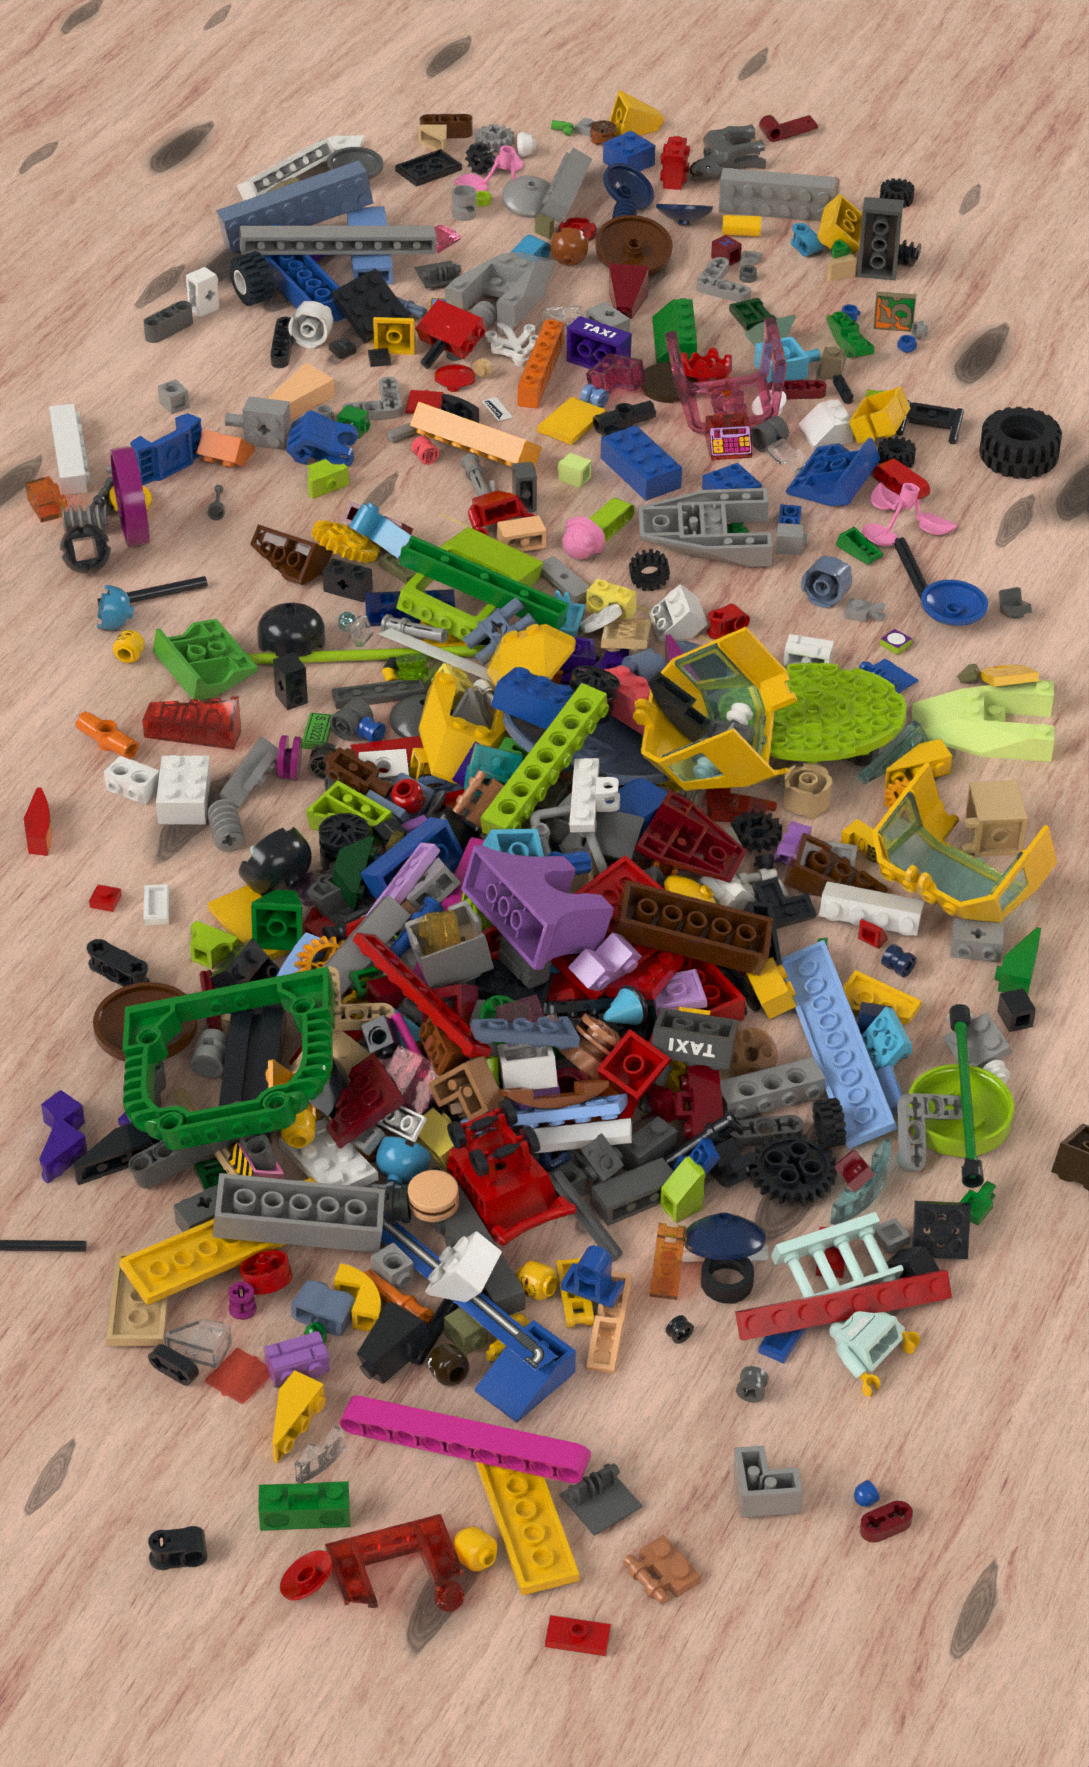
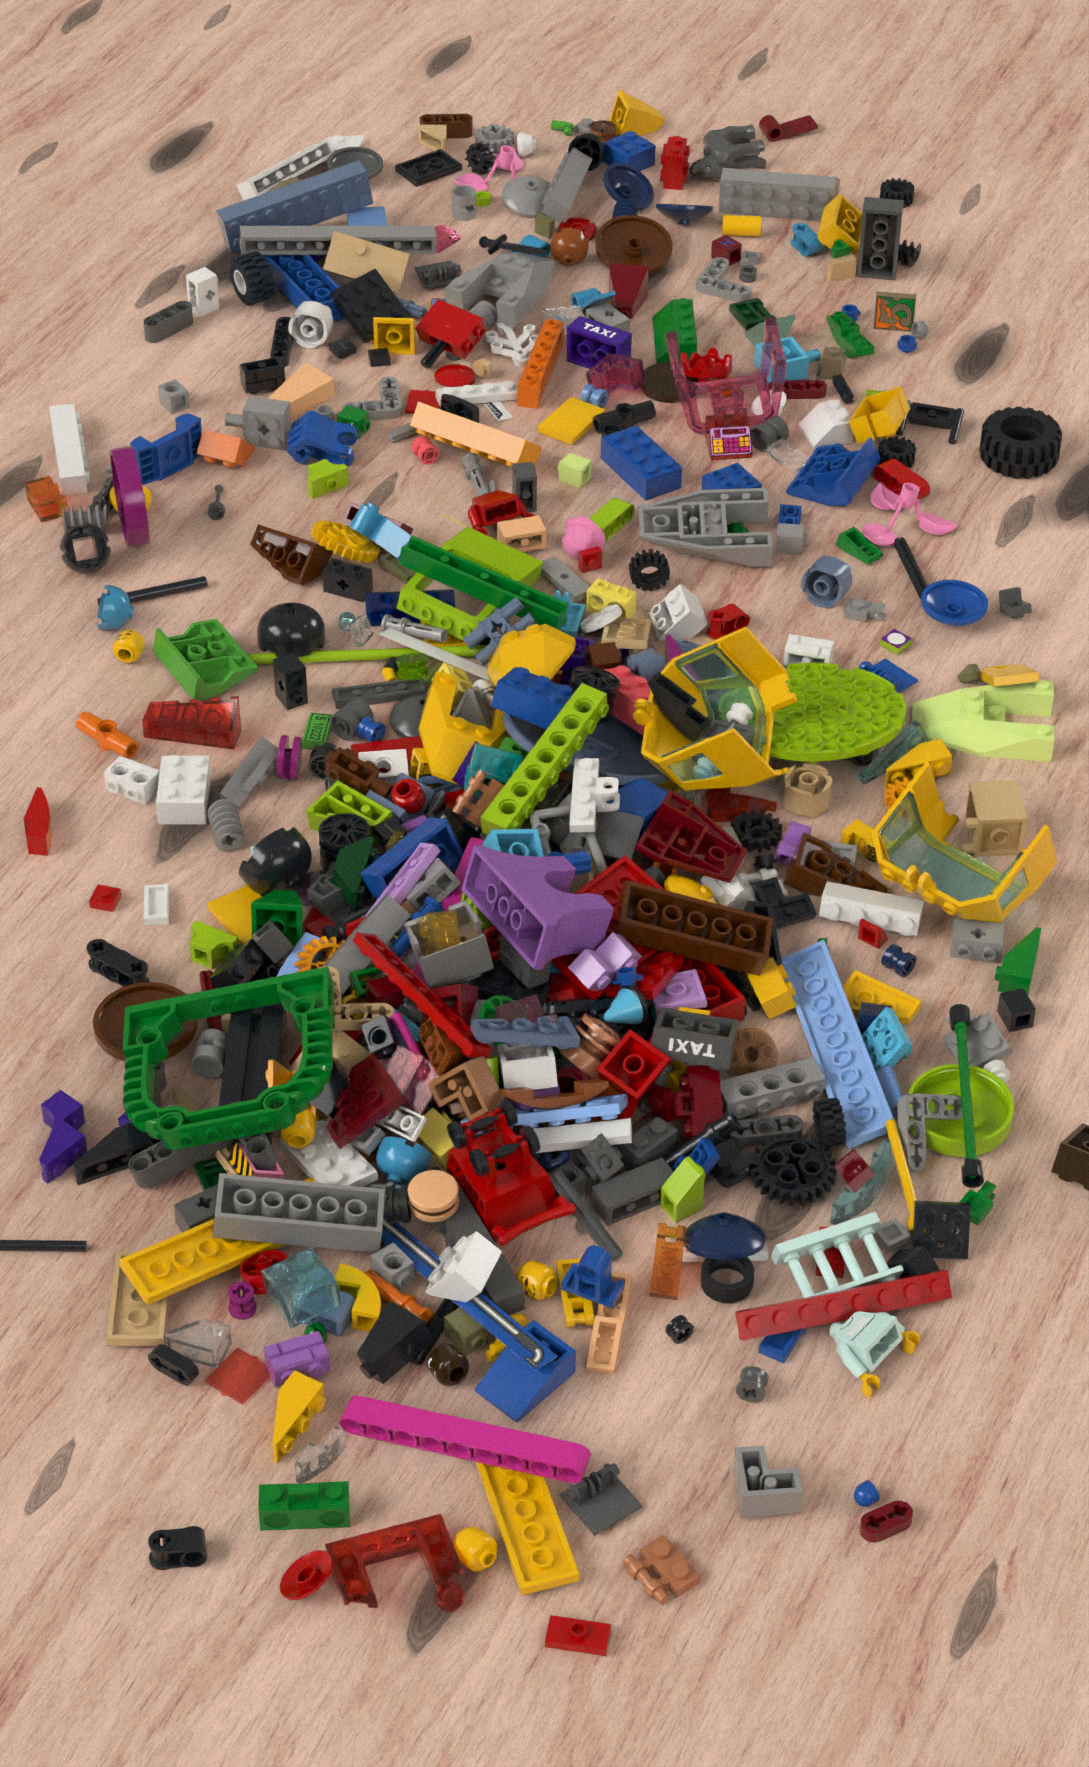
none -> black brick [239,357,285,394]
none -> dark grey brick [252,919,294,963]
none -> clear light blue slope [261,1247,341,1329]
none -> tan brick [323,231,410,294]
none -> white plate [435,381,518,407]
none -> black sword [479,234,548,255]
none -> black cylinder [568,132,606,171]
none -> dark azure door [571,288,616,312]
none -> red plate [578,546,602,573]
none -> reddish brown brick [584,642,622,669]
none -> blue plate [612,967,643,987]
none -> yellow piece [885,1119,930,1236]

